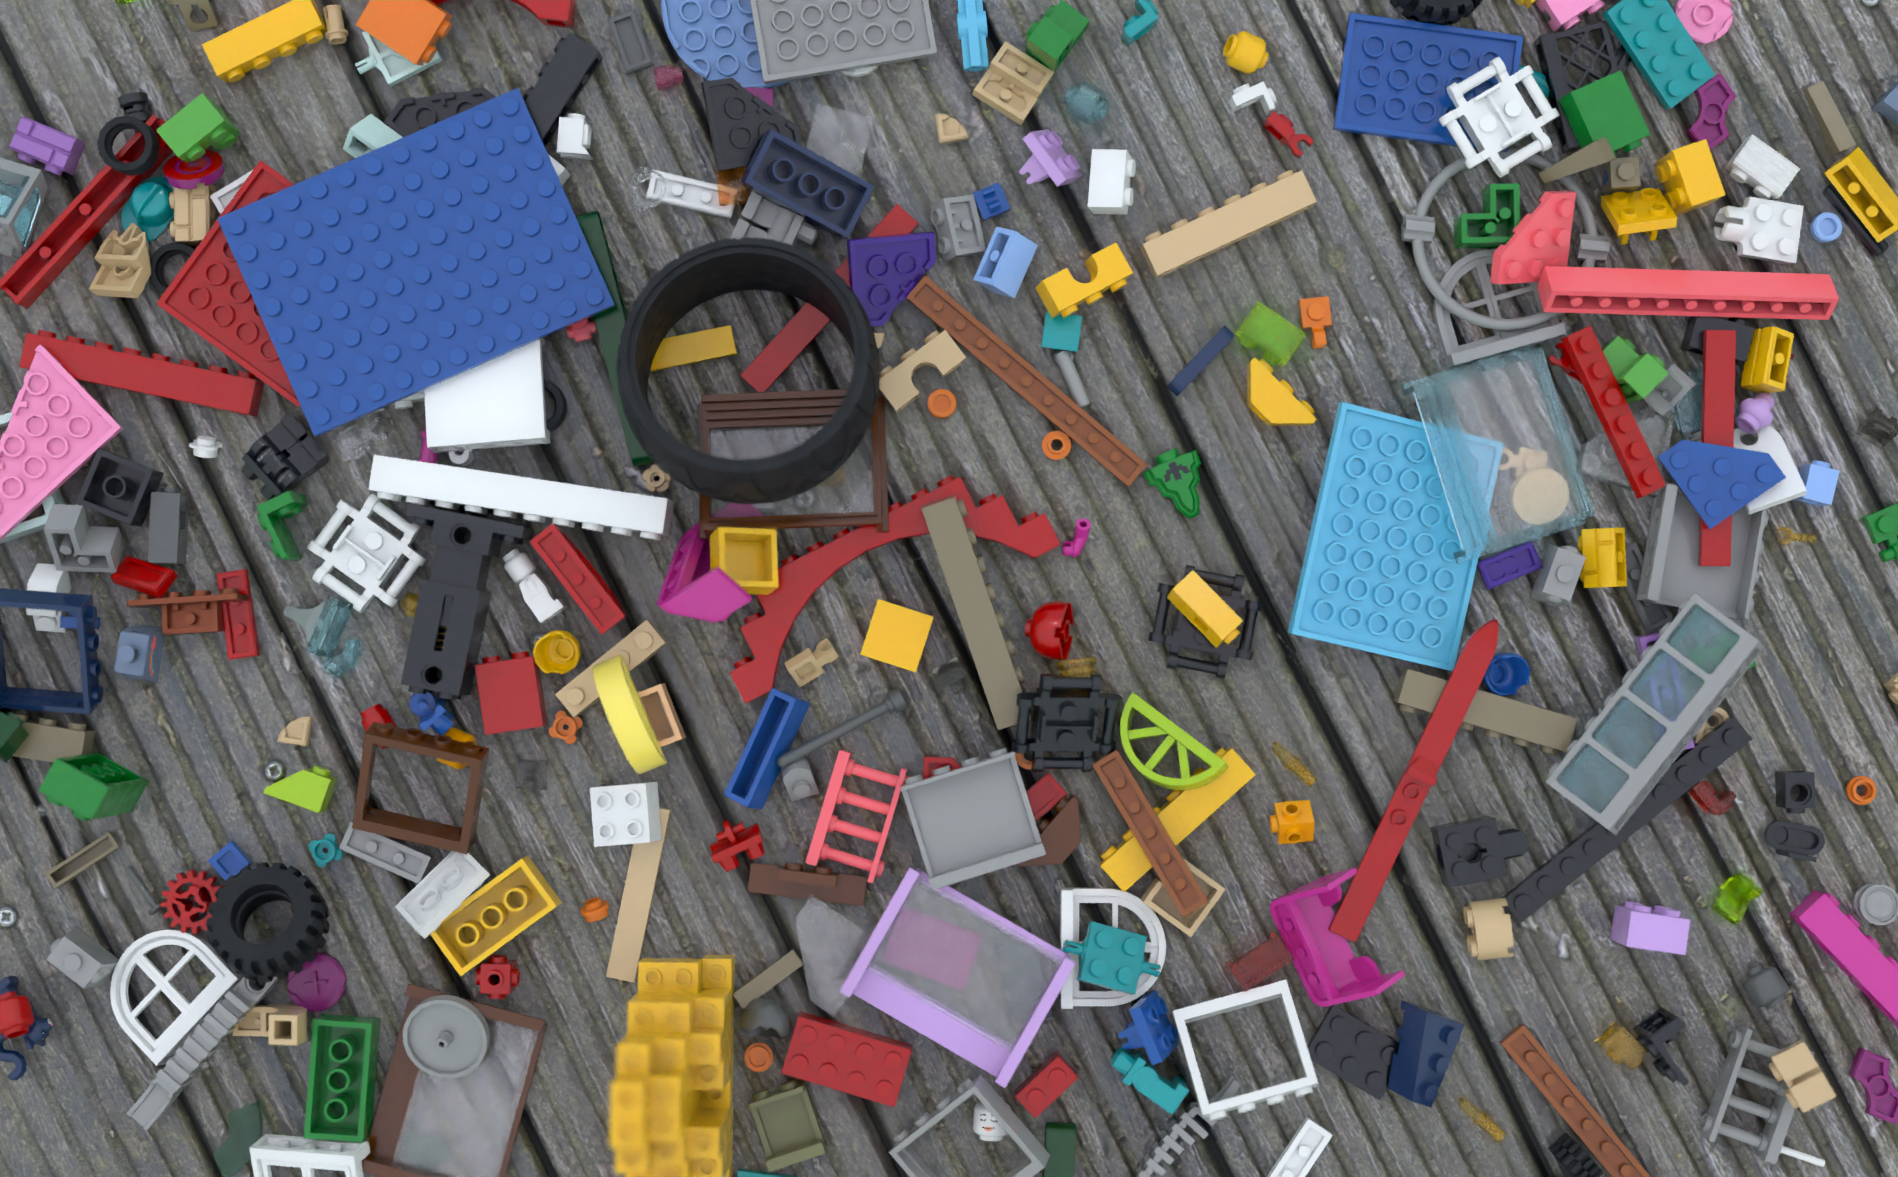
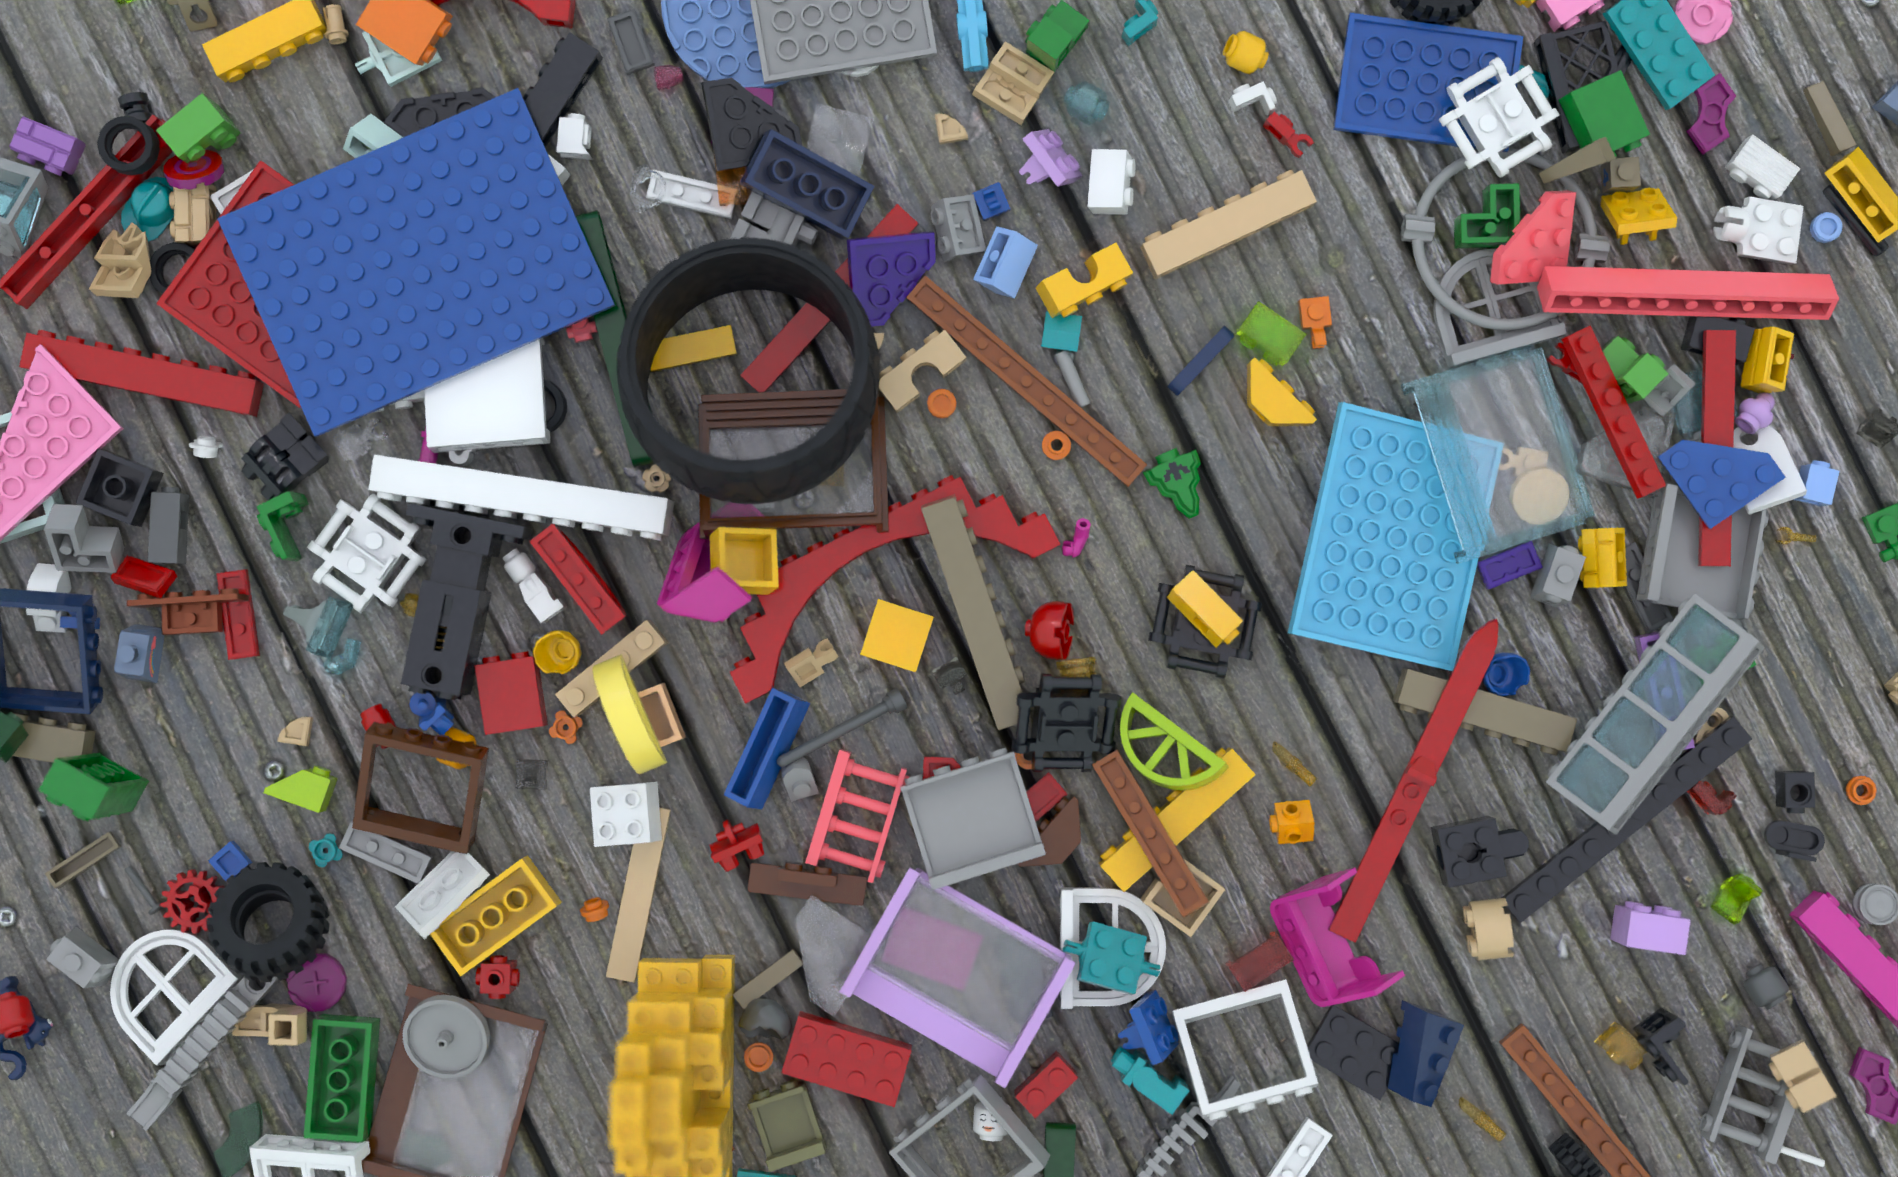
yellow brick [1655,139,1725,216] -> none

